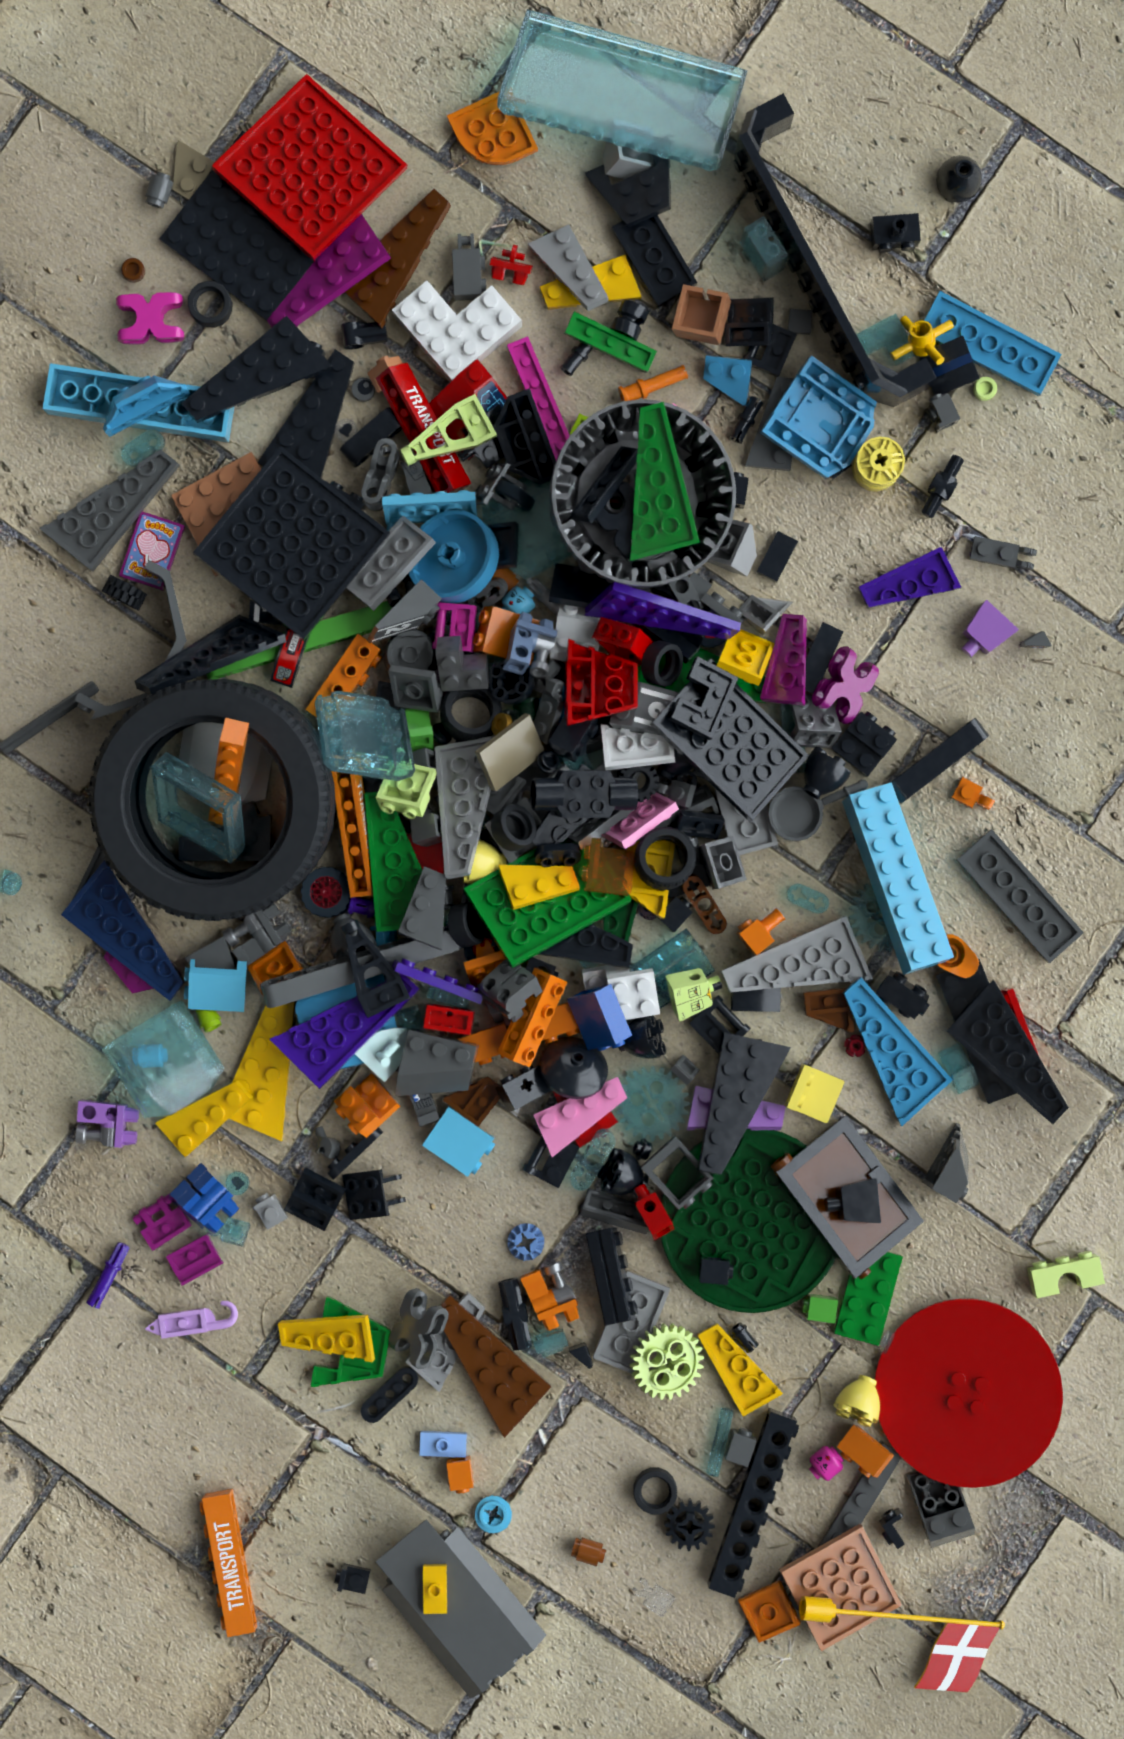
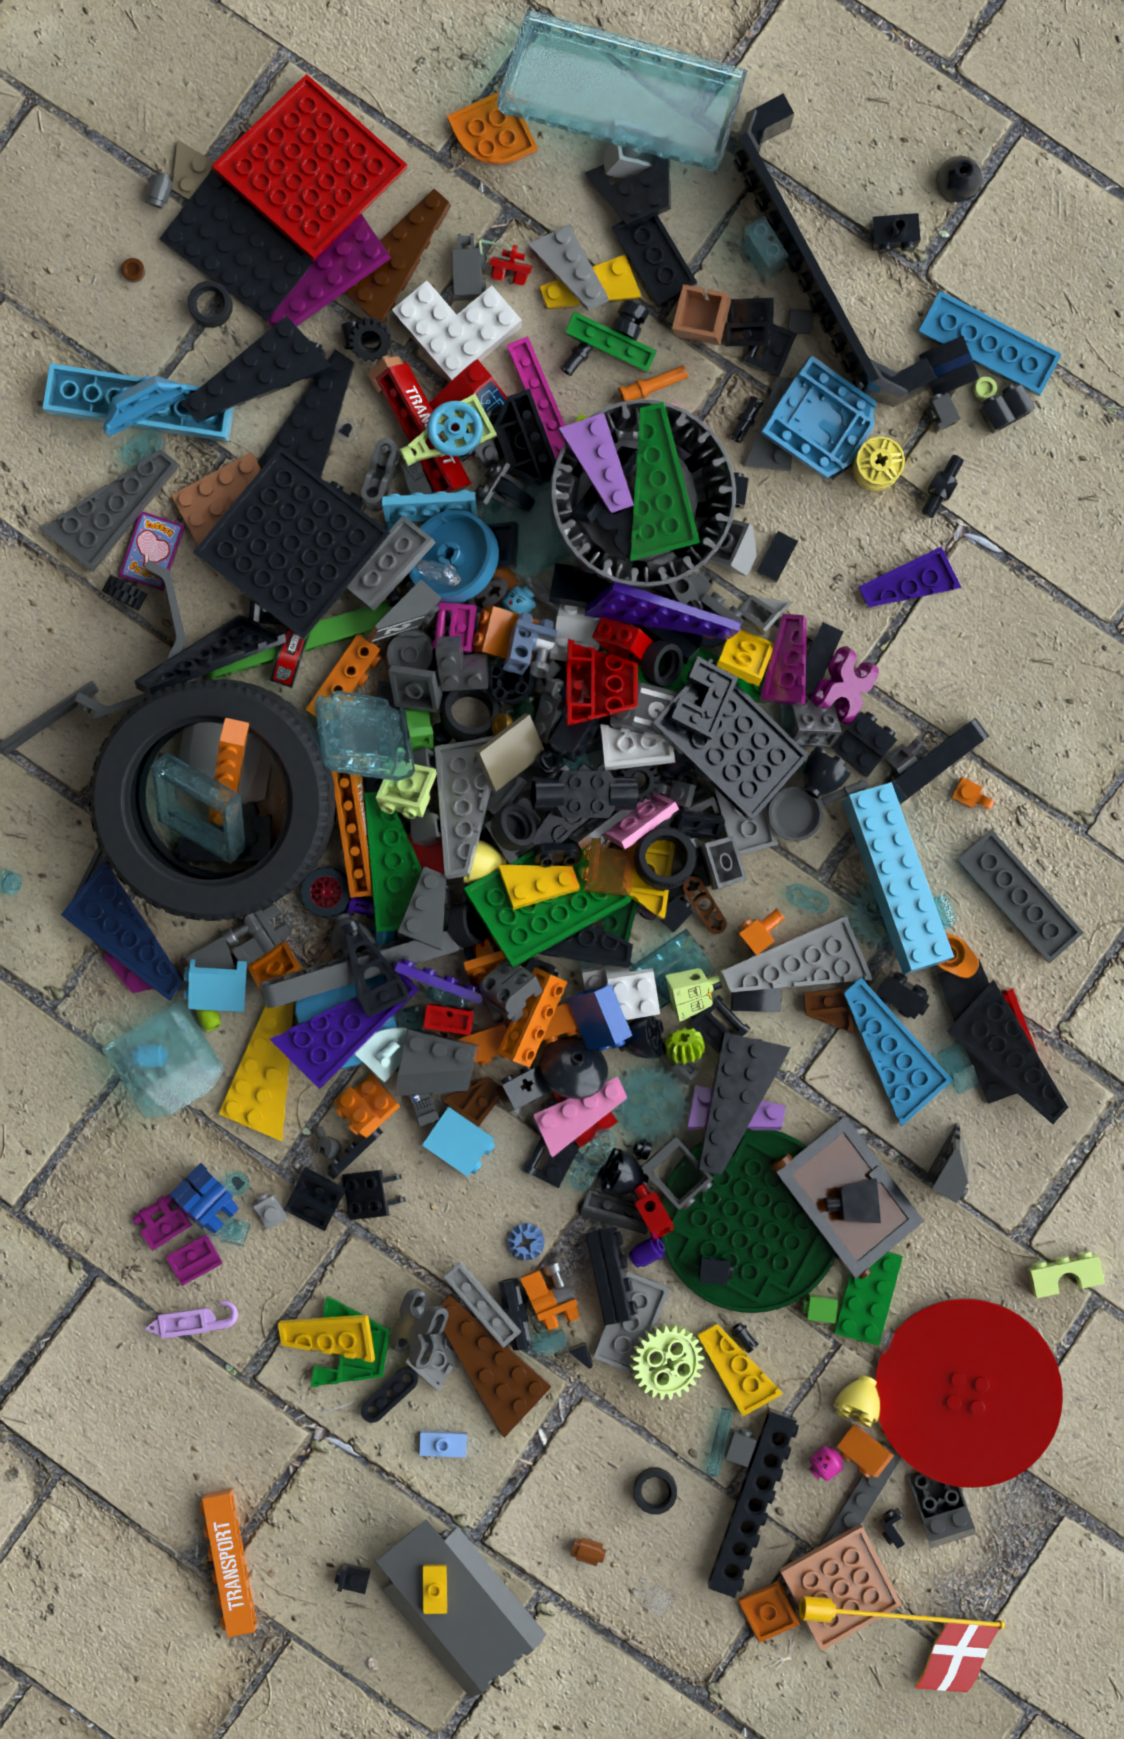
medium lavender hips [76,1099,139,1148] -> none
dark purple axle [86,1242,129,1309] -> none
dark pink piece [116,292,184,344] -> none
yellow wing [155,1080,253,1157] -> none
black beam [340,407,402,468] -> none
dark grey tile [352,377,375,402] -> none
orange brick [446,1455,474,1494] -> none
medium azure gear [475,1495,512,1533] -> none
black gear [664,1498,715,1551] -> none
dark azure wing [703,355,752,406] -> none
light yellow bracket [784,1063,844,1123] -> none
dark red plate [844,1035,866,1057] -> none
clear light blue plate [856,313,916,366] -> none
yellow bar [890,316,954,365] -> none
medium lavender torso [961,600,1019,657] -> none
dark grey hinge [969,536,1037,570] -> none
dark grey slope [1019,631,1052,648] -> none
none -> black tyre [349,317,391,362]
none -> clear plate [415,560,462,587]
none -> medium azure plate [427,401,483,456]
none -> light grey tile [443,1261,521,1348]
none -> medium lavender wing [557,413,634,513]
none -> dark purple brick [629,1237,665,1268]
none -> lime gear [665,1027,705,1065]
none -> dark grey plate [885,737,928,775]
none -> clear light blue brick [933,894,958,929]
none -> black brick [979,384,1035,434]

